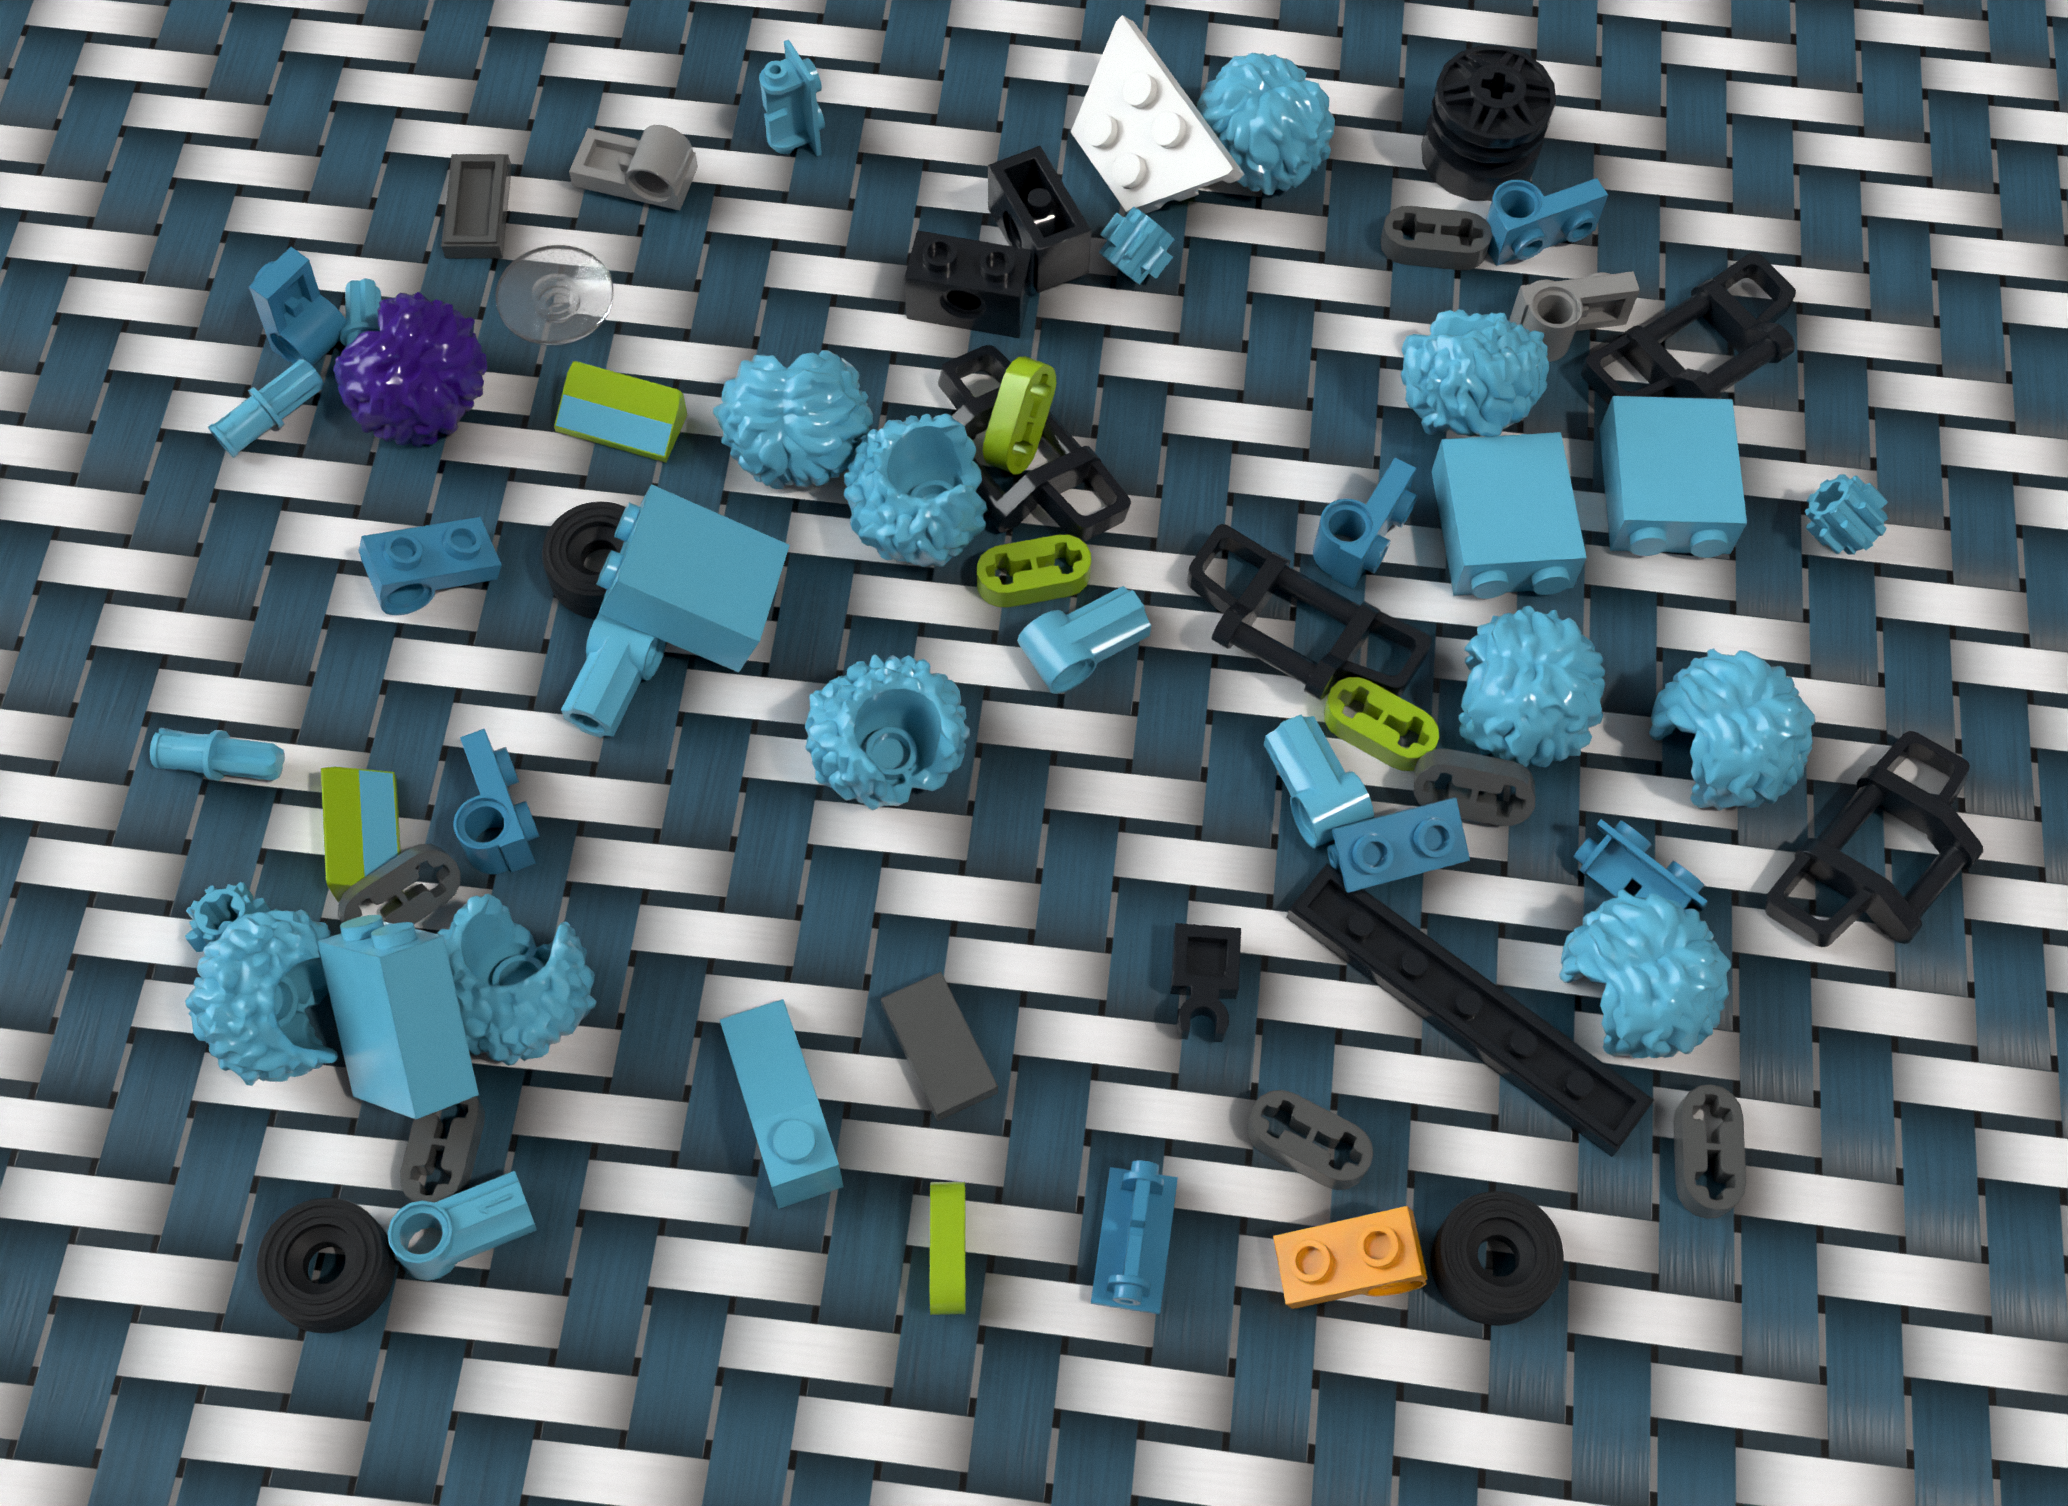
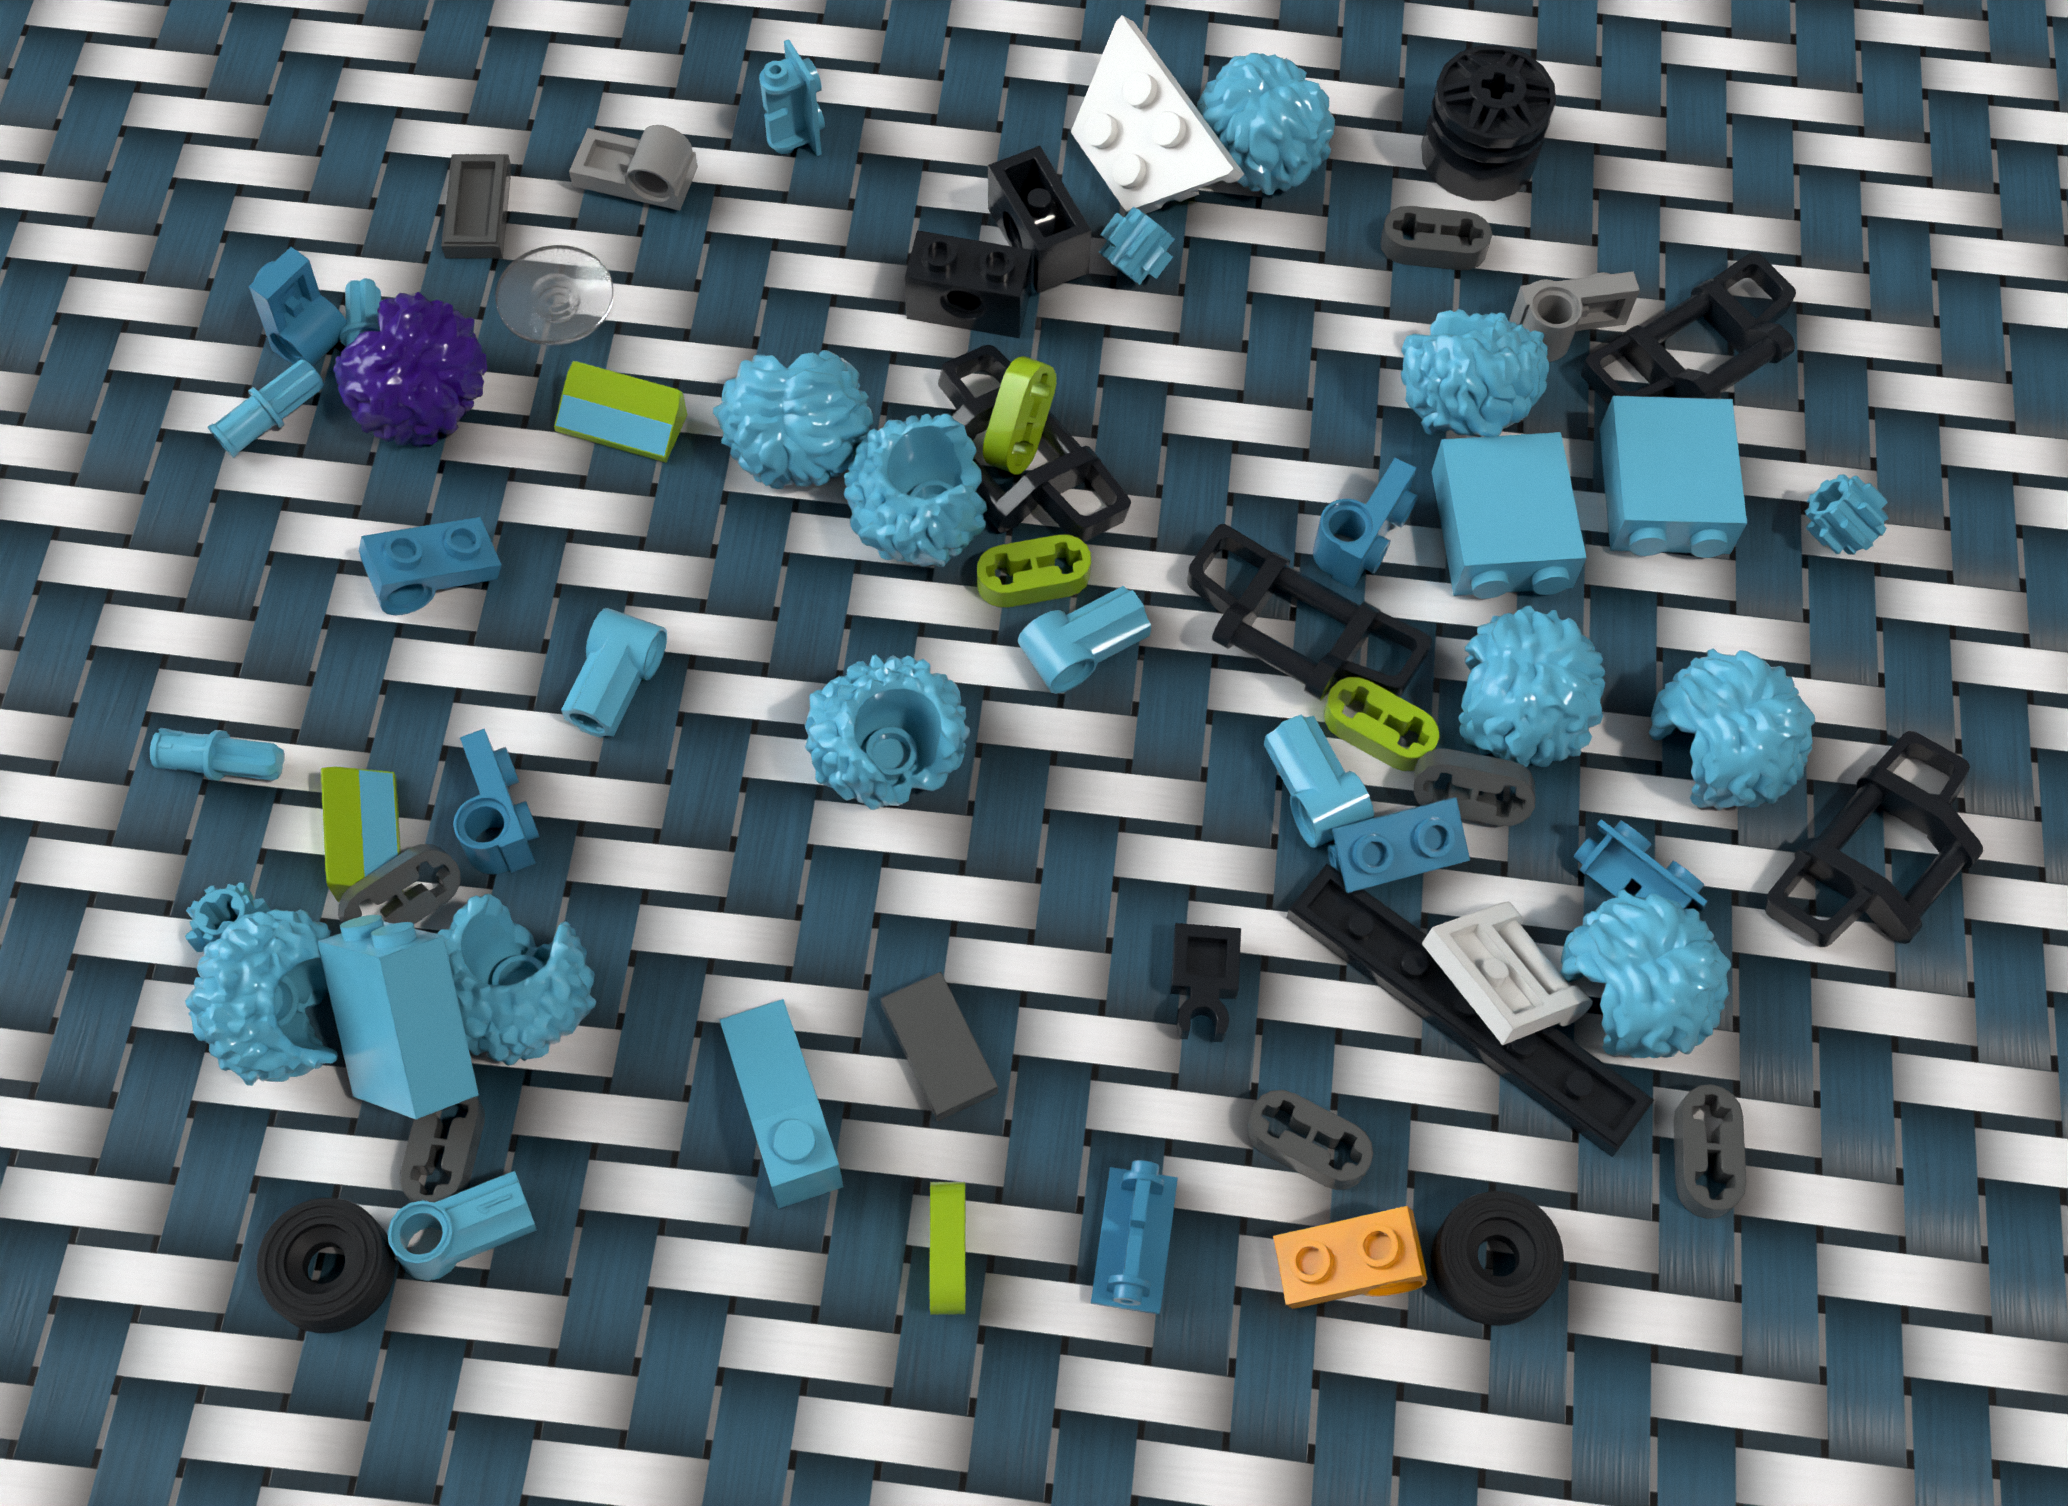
black tyre [542,501,626,619] -> none
medium azure brick [597,484,790,672] -> none
dark azure plate [1486,178,1608,266] -> none
none -> white plate [1422,901,1592,1045]

